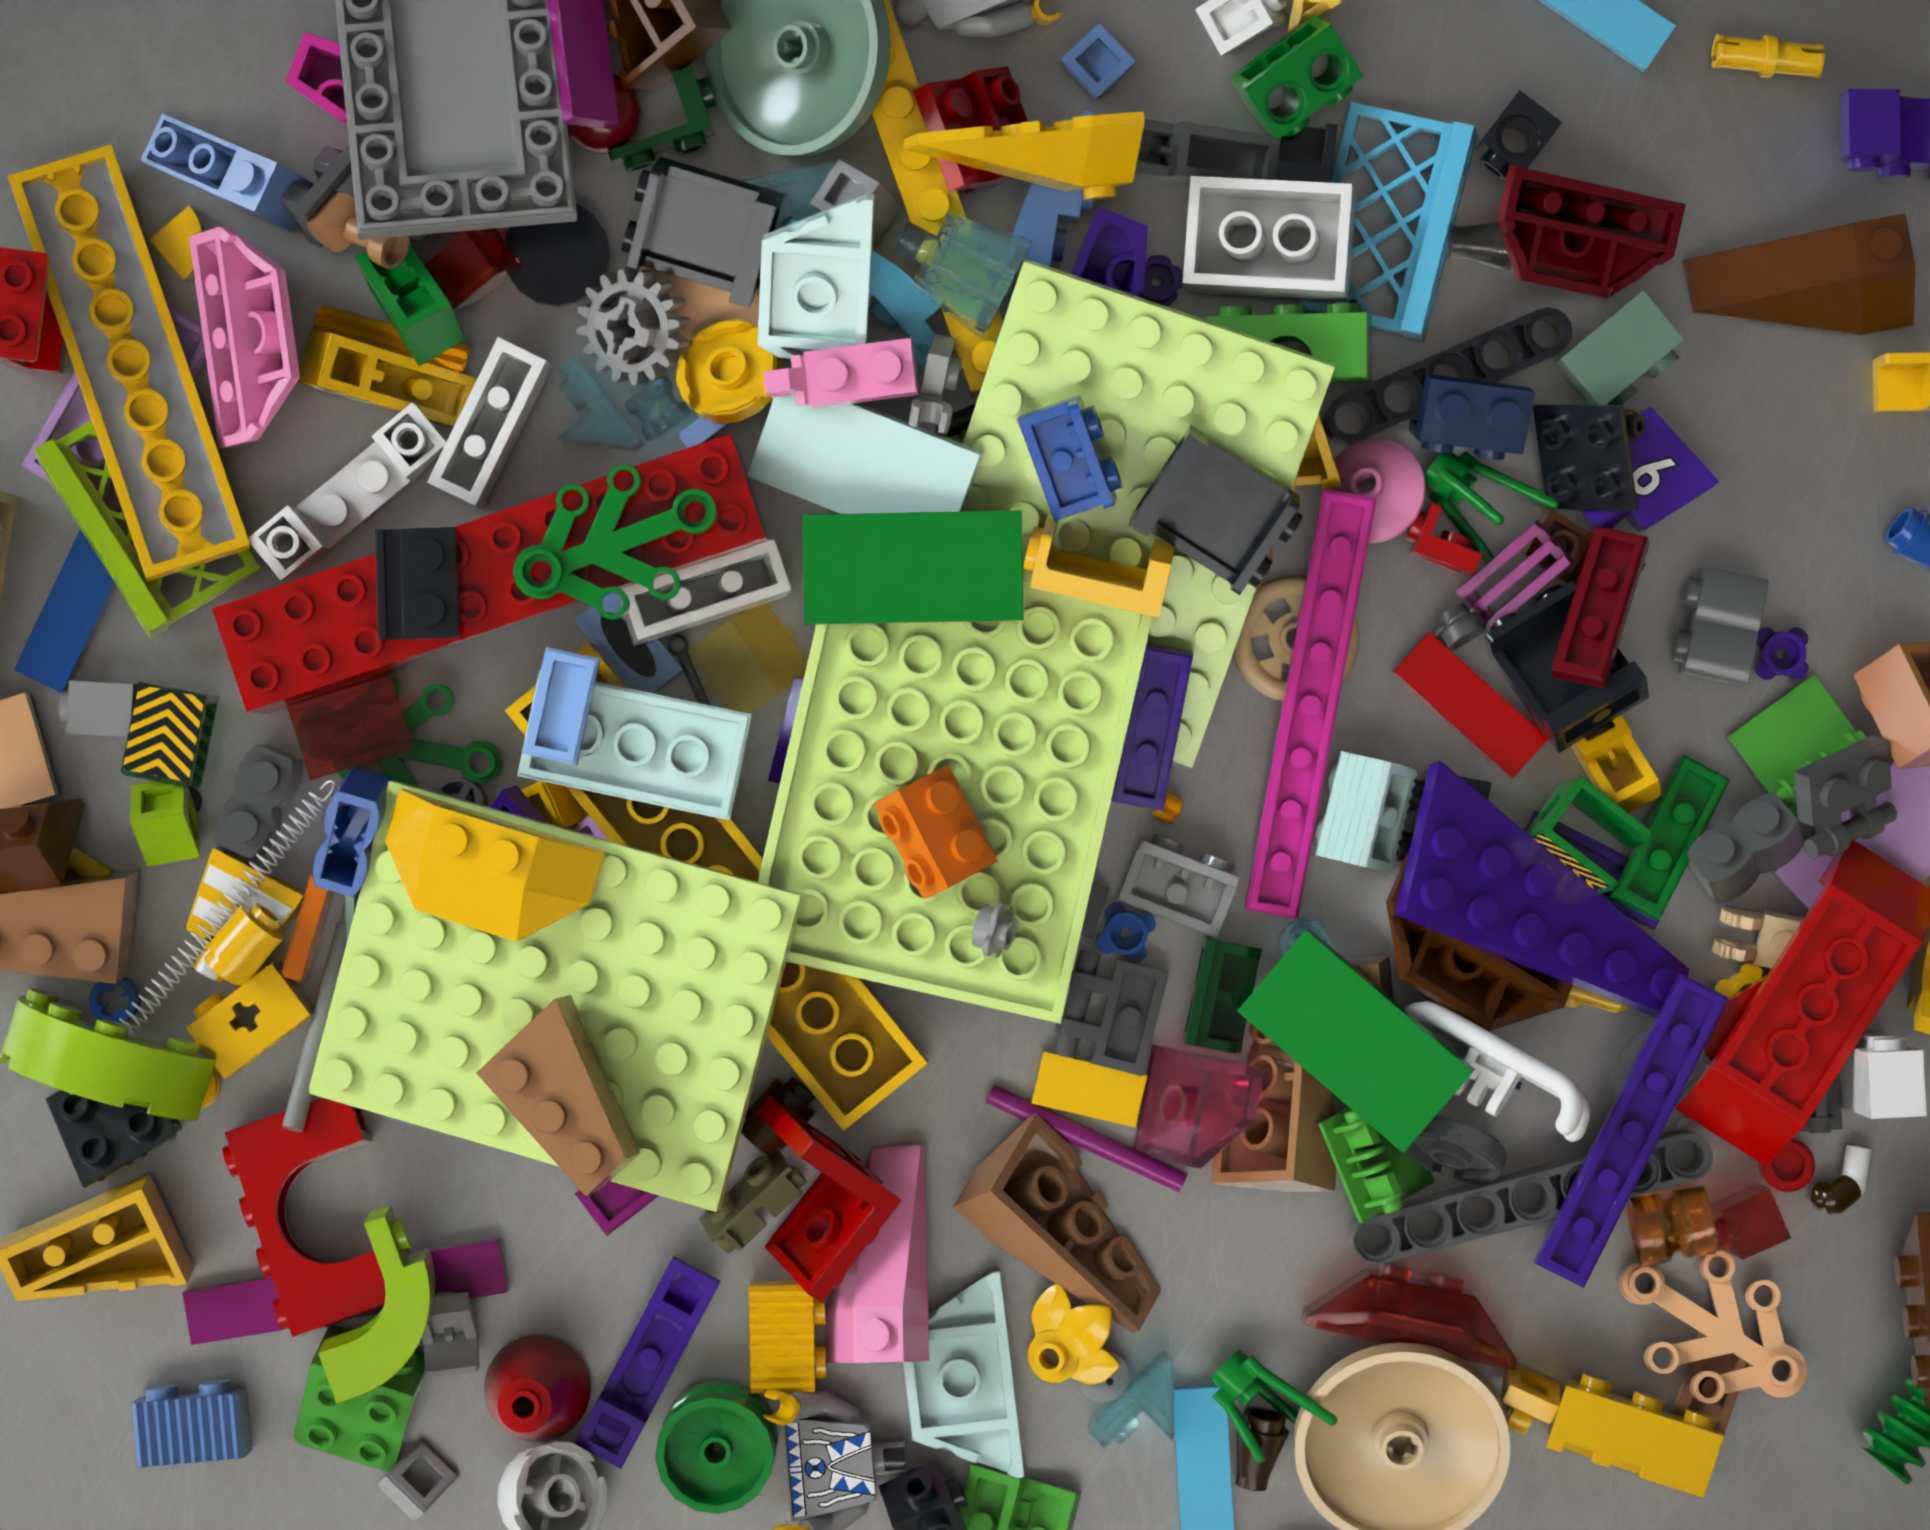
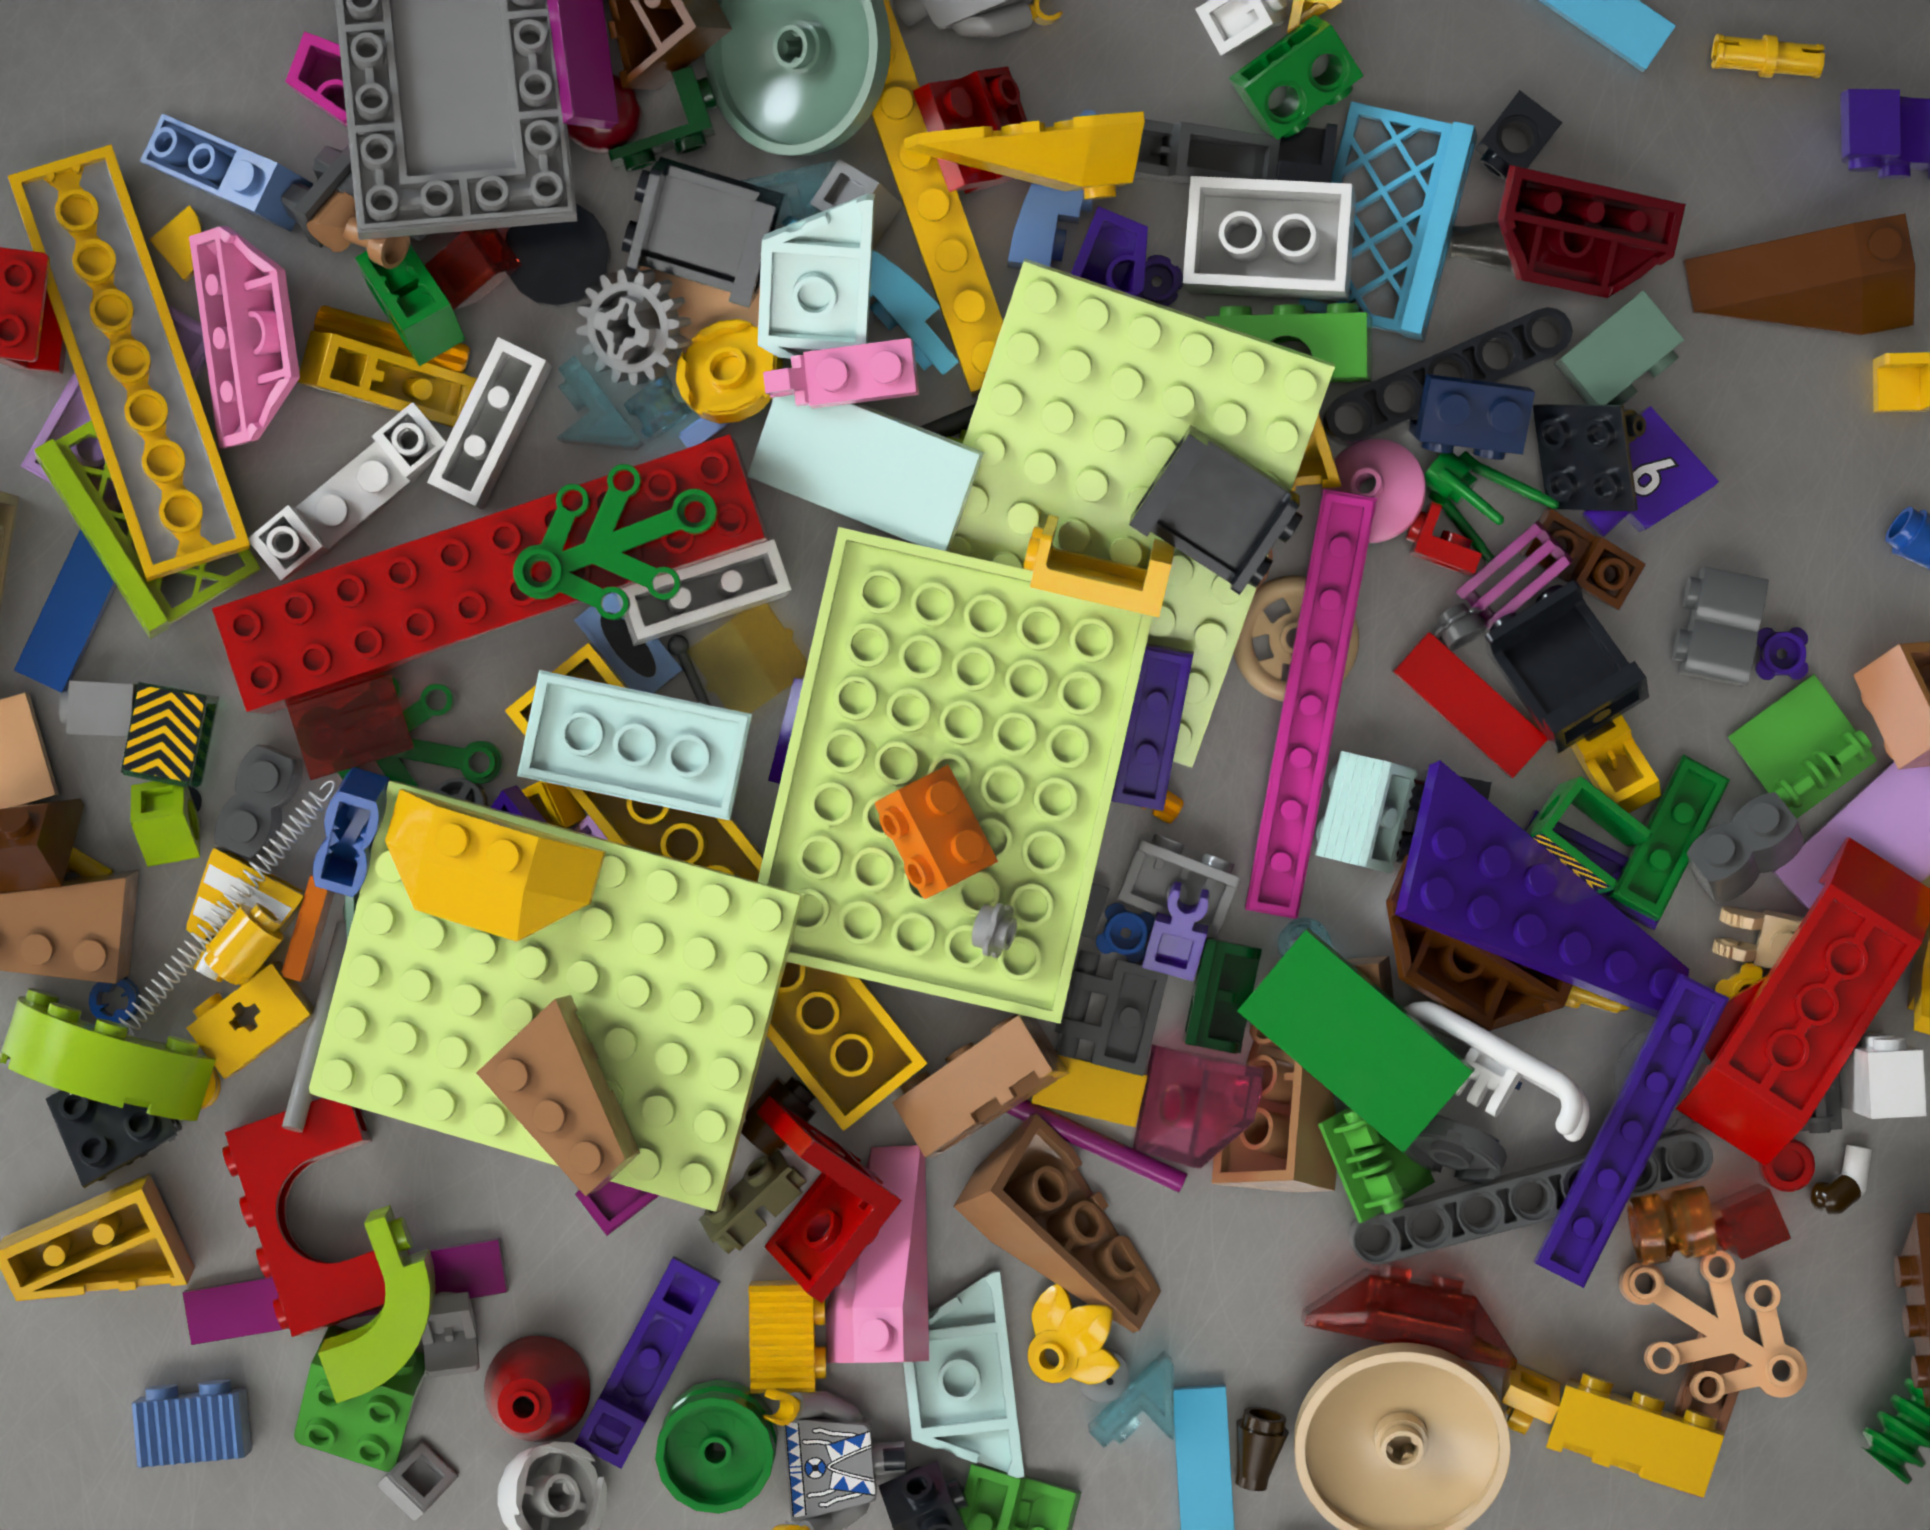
black plate [375,527,461,640] -> none
light blue tile [522,647,601,765] -> none
green tile [802,510,1024,625] -> none
clear light blue torso [894,214,1032,339] -> none
light grey plate [908,334,962,438] -> none
blue bracket [1017,395,1123,522] -> none
medium blue plate [1060,23,1136,101] -> none
green plant [1210,1349,1338,1463] -> none
dark red tile [1551,526,1649,689] -> none
dark grey plate [1794,735,1897,859] -> none
none -> medium nougat wedge [892,1014,1069,1158]
none -> plate [1142,881,1210,982]

